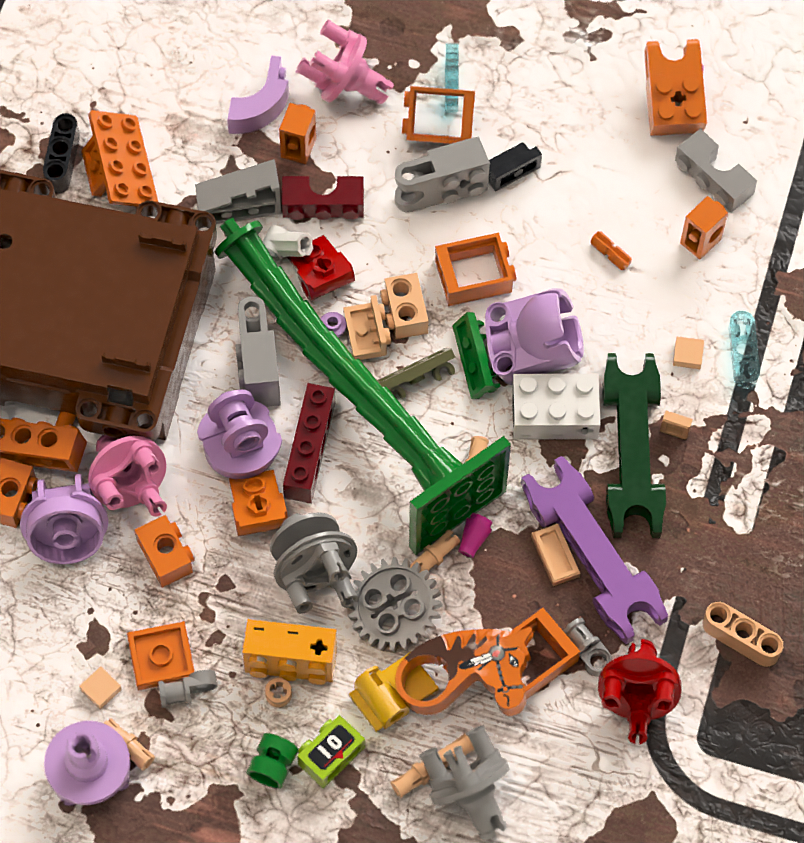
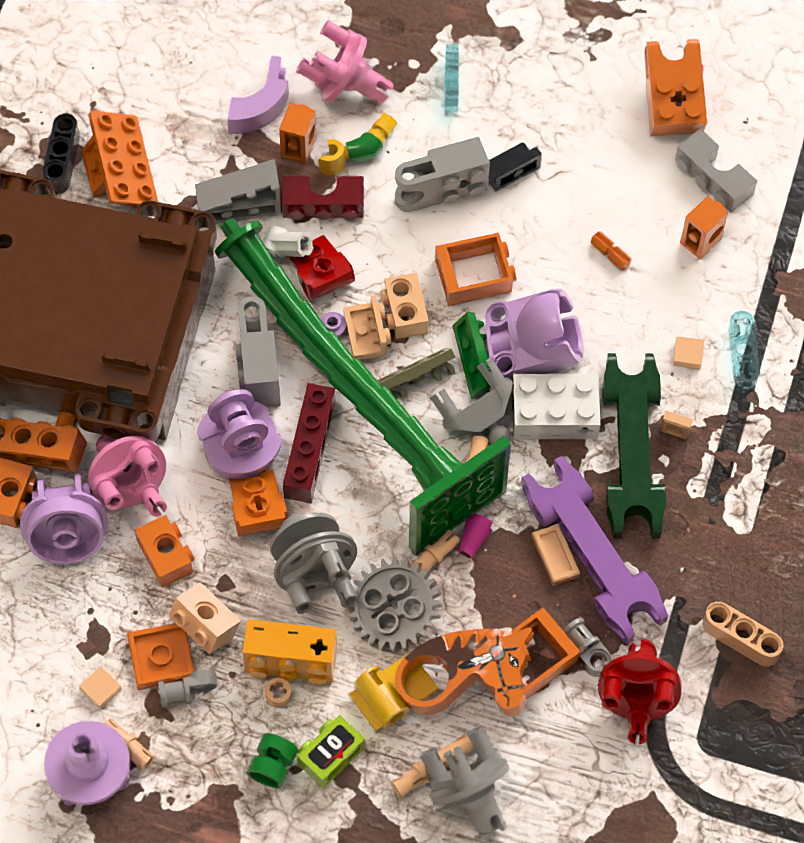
orange window [402,86,475,144] -> none
none -> light nougat brick [169,583,241,654]
none -> yellow piece [318,112,398,176]
none -> light grey connector [429,357,513,444]

